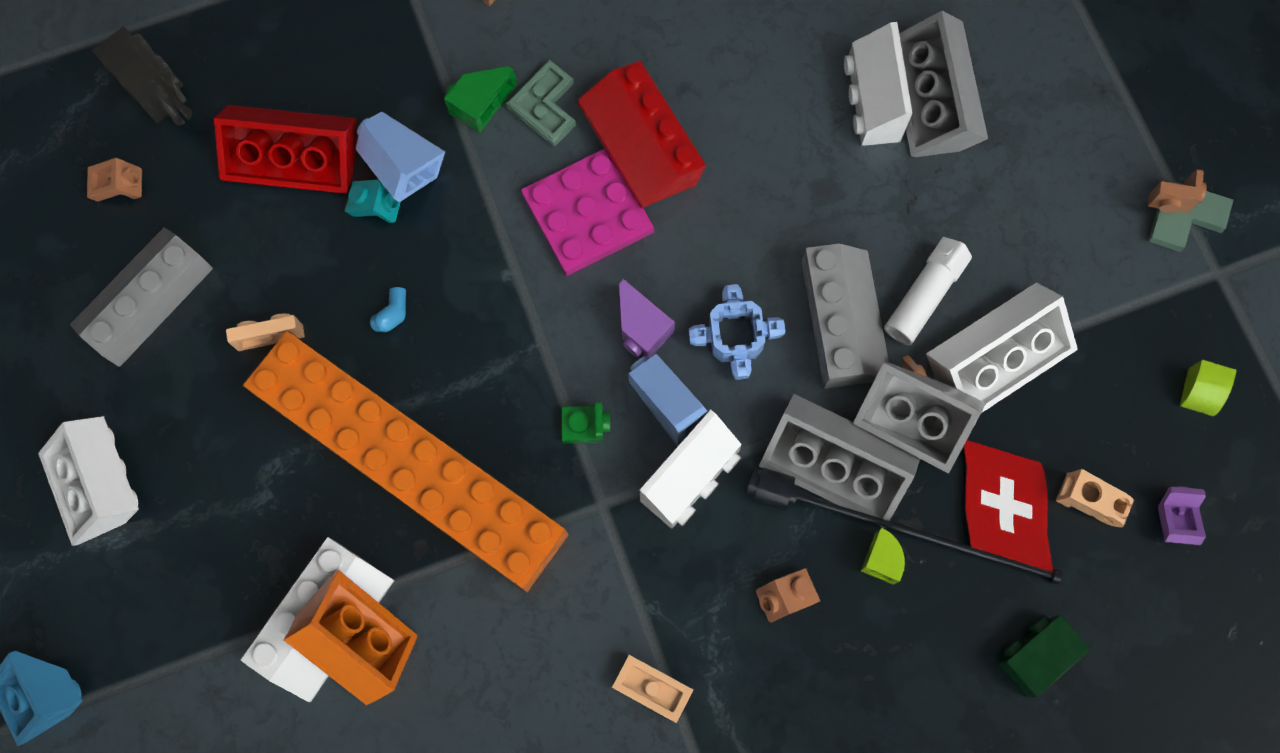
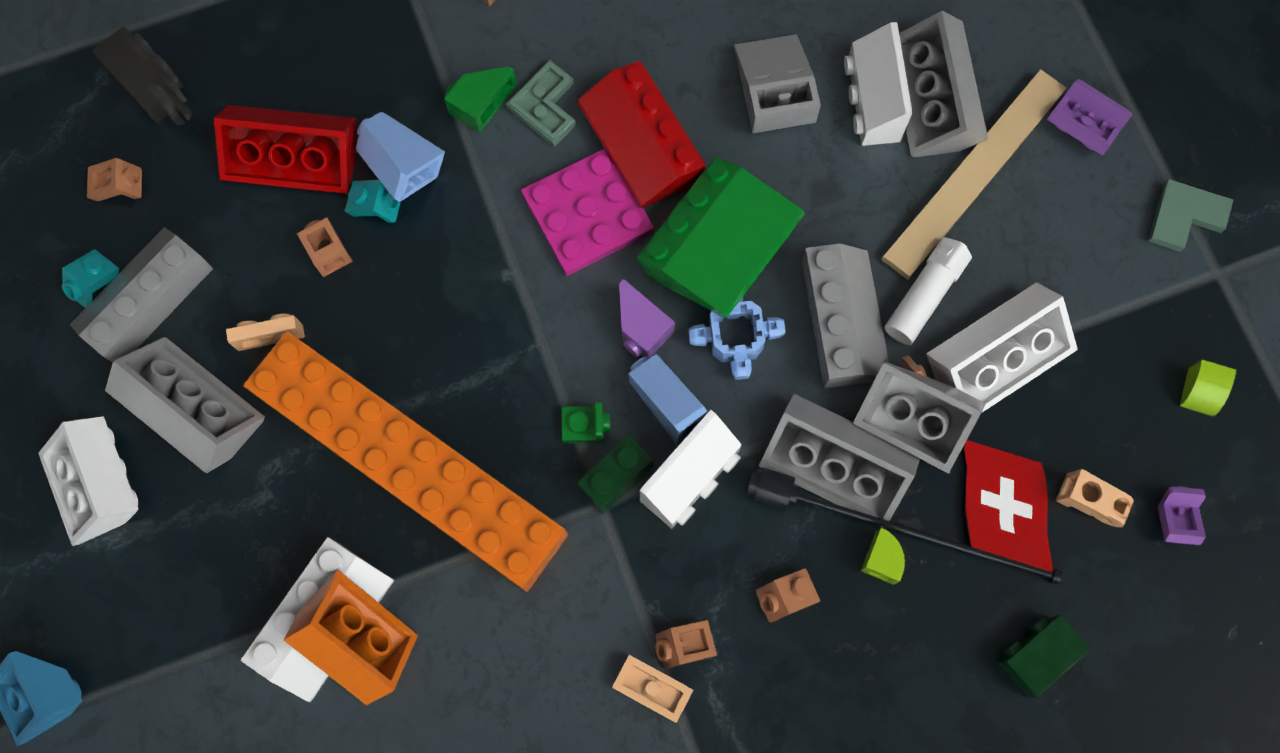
dark azure arm [370,287,406,332] -> none
nougat bracket [1148,169,1207,213] -> none
none -> teal bracket [62,249,119,308]
none -> light grey slope [105,337,265,474]
none -> nougat brick [297,217,353,277]
none -> dark green brick [577,435,653,515]
none -> green slope [637,156,805,319]
none -> nougat bracket [655,620,717,669]
none -> light grey slope [734,34,821,133]
none -> tan tile [882,69,1067,280]
none -> medium lavender bracket [1047,79,1132,156]

